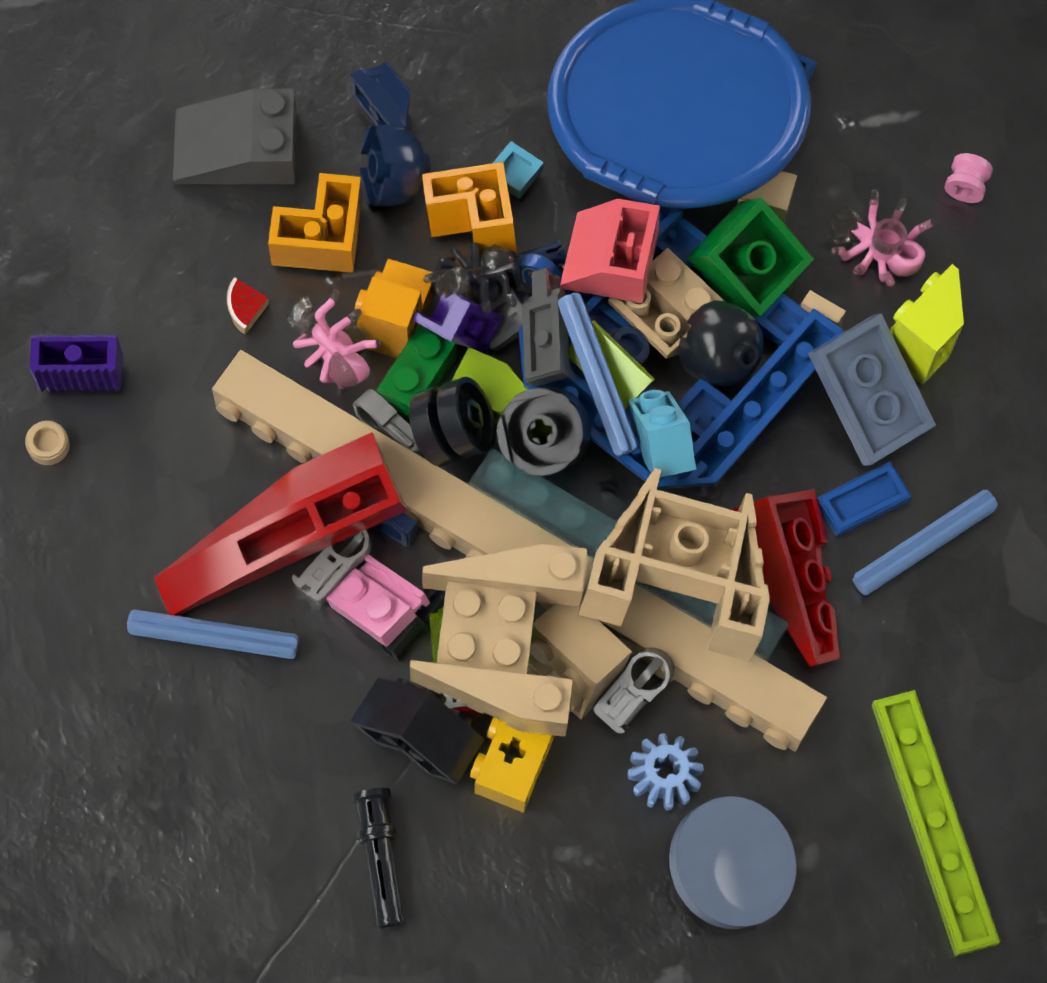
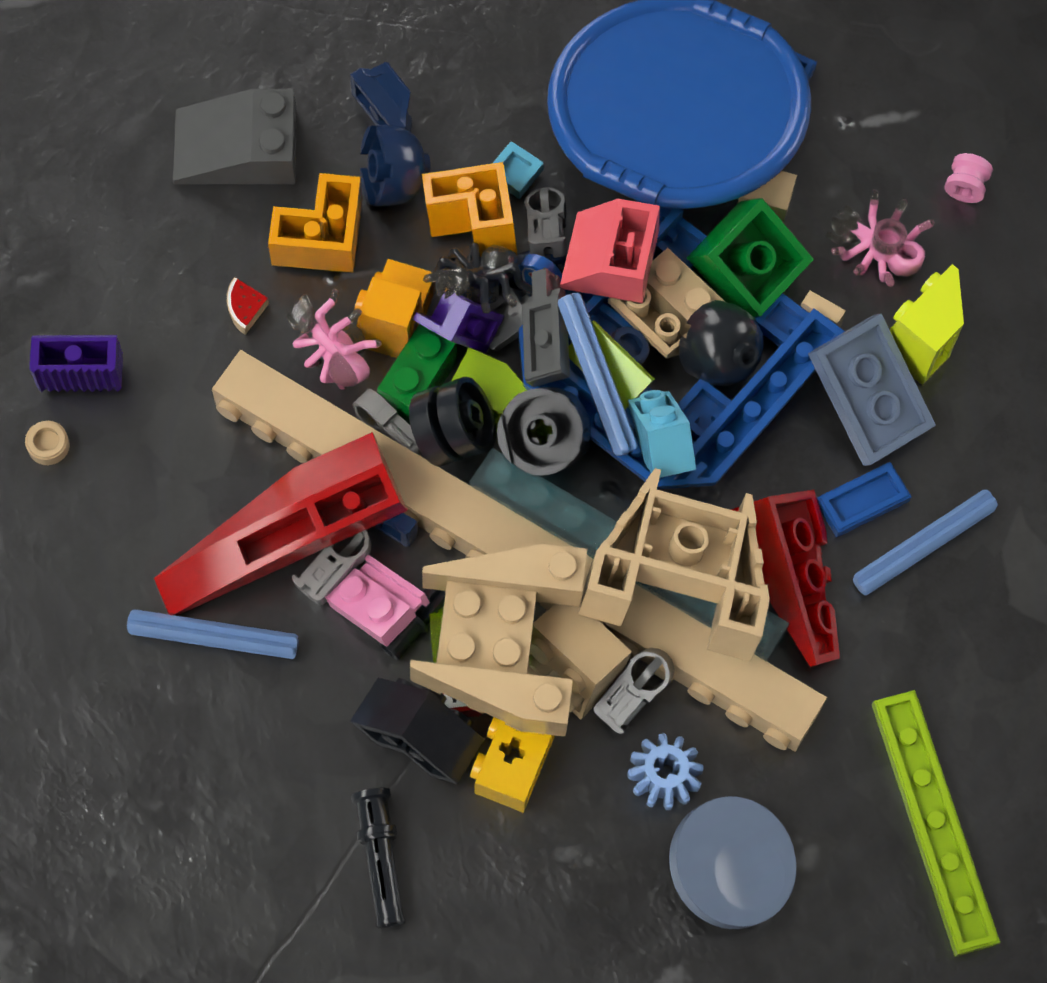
none -> dark grey piece [525,188,567,258]

